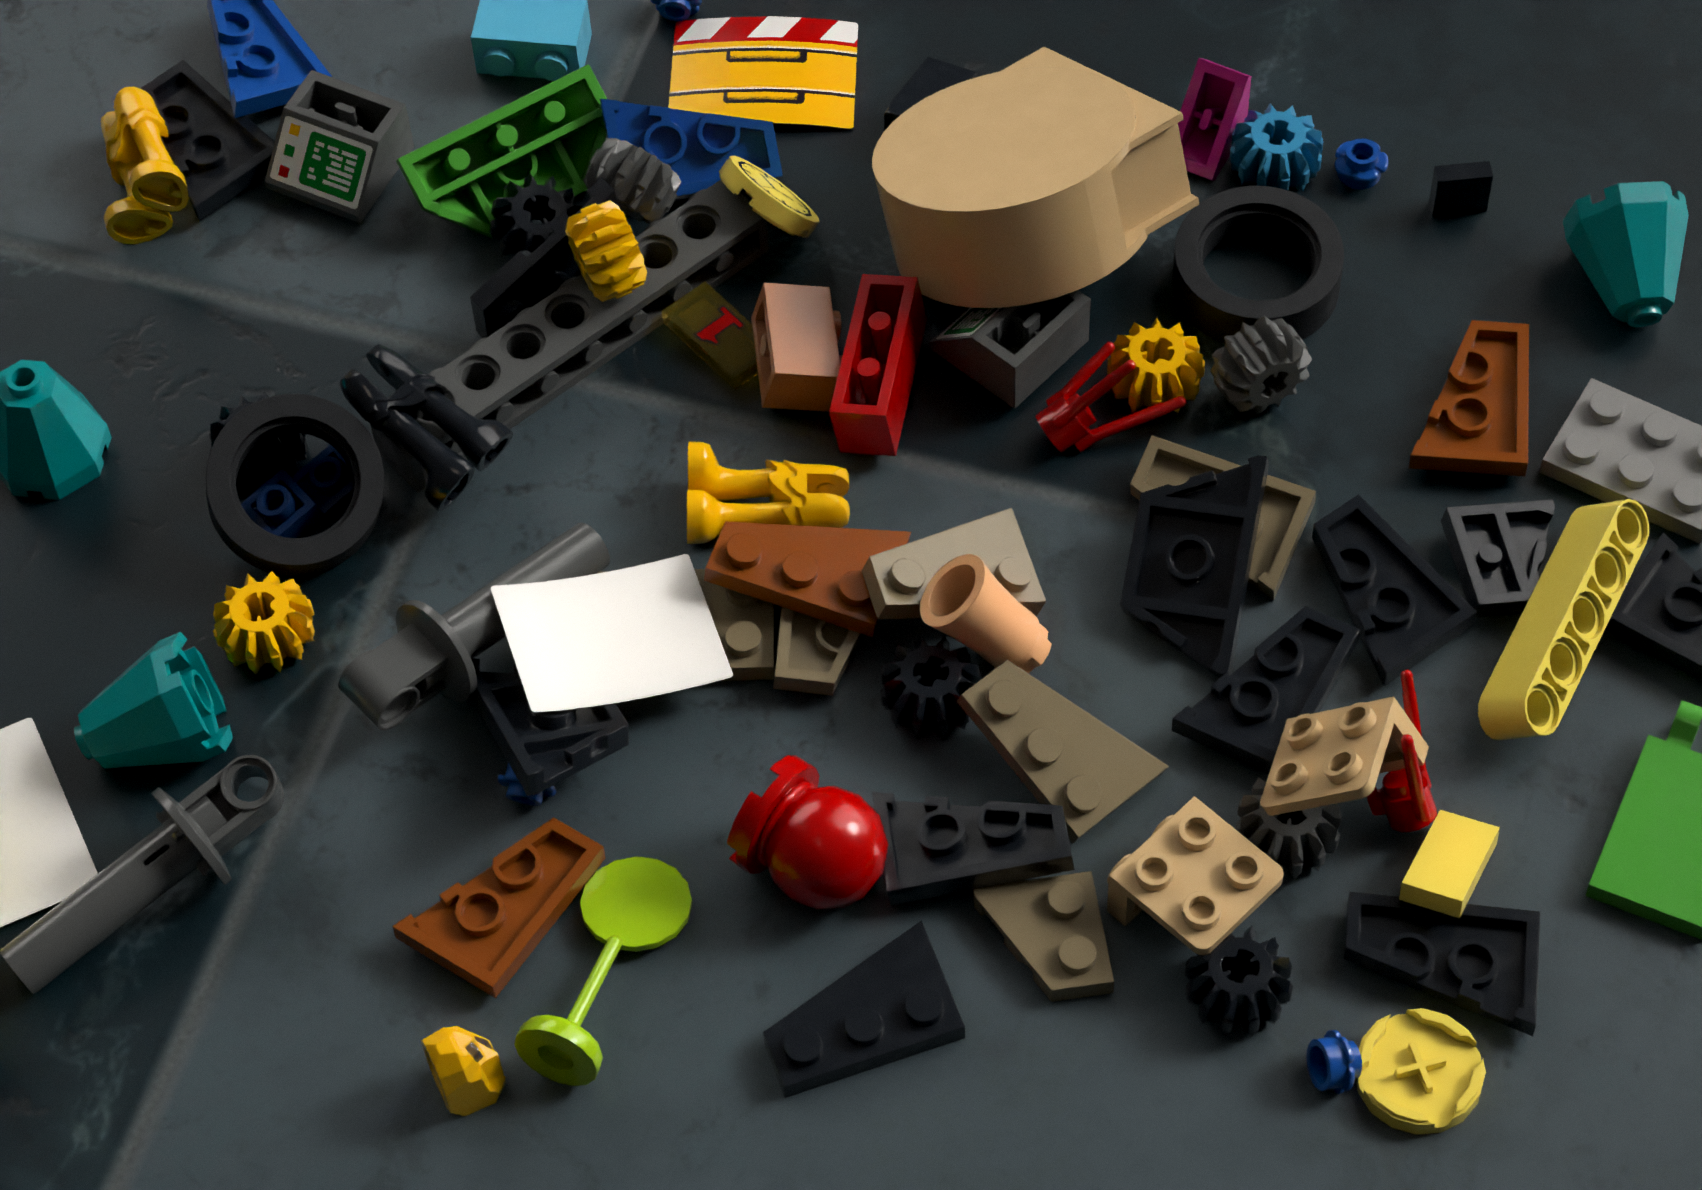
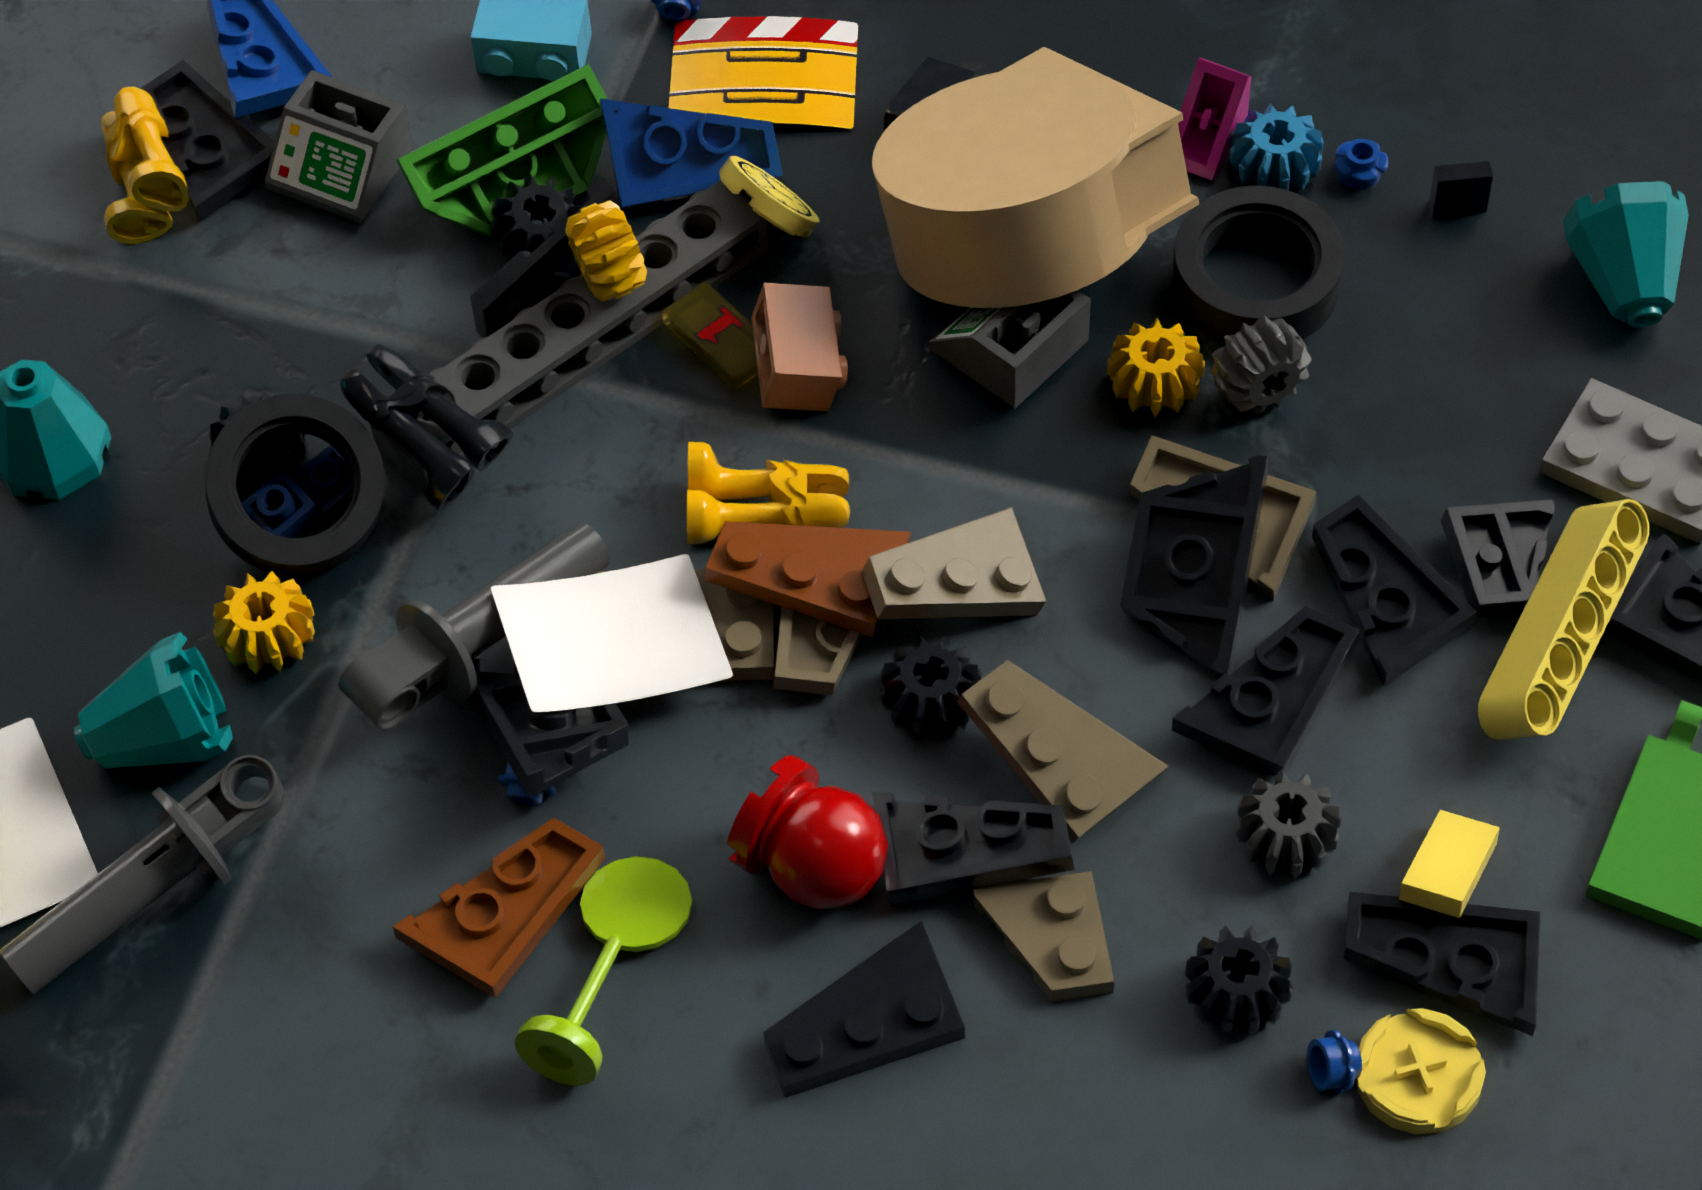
yellow rock [421,1026,506,1116] -> none
dark grey gear [583,138,681,224] -> none
red brick [829,274,927,456] -> none
light nougat plant [920,554,1052,674] -> none
red plant [1035,342,1186,452] -> none
tan bracket [1107,796,1284,955] -> none
tan bracket [1260,696,1429,816] -> none
red plant [1366,669,1437,832] -> none
dark orange wing [1408,320,1529,477] -> none

